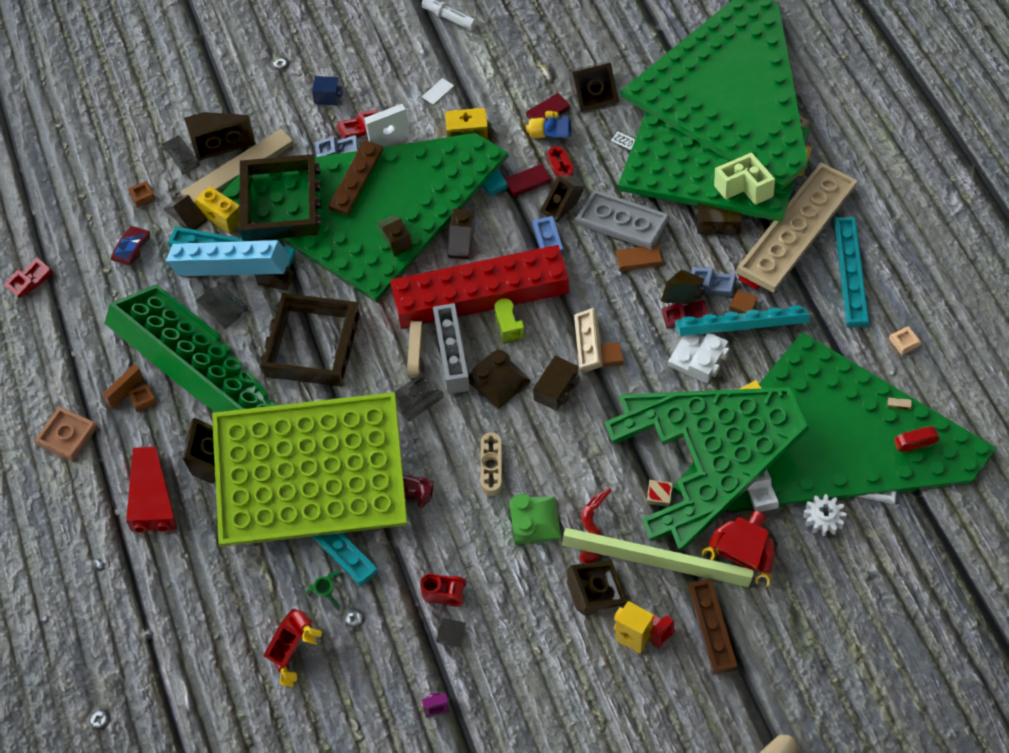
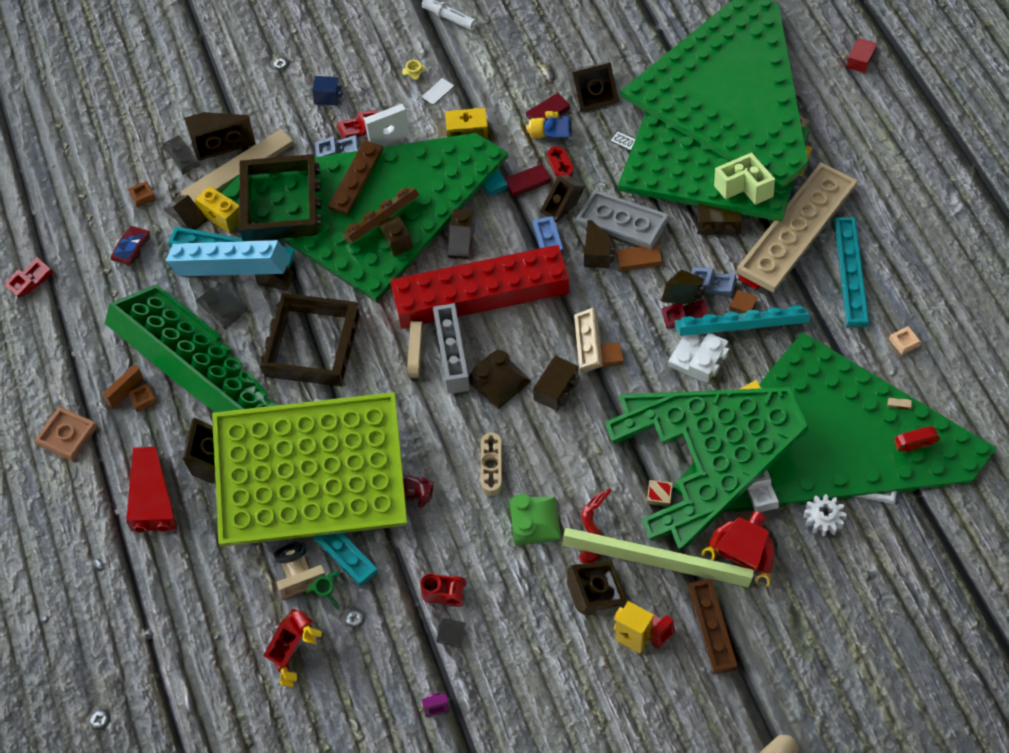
clear smoke plate [395,372,444,422] -> none
lime leg [495,299,524,343] -> none
none -> tan piece [274,542,325,600]
none -> reddish brown plate [342,187,420,243]
none -> light yellow plate [402,60,426,80]
none -> dark brown slope [584,220,615,269]
none -> red slope [846,38,877,73]

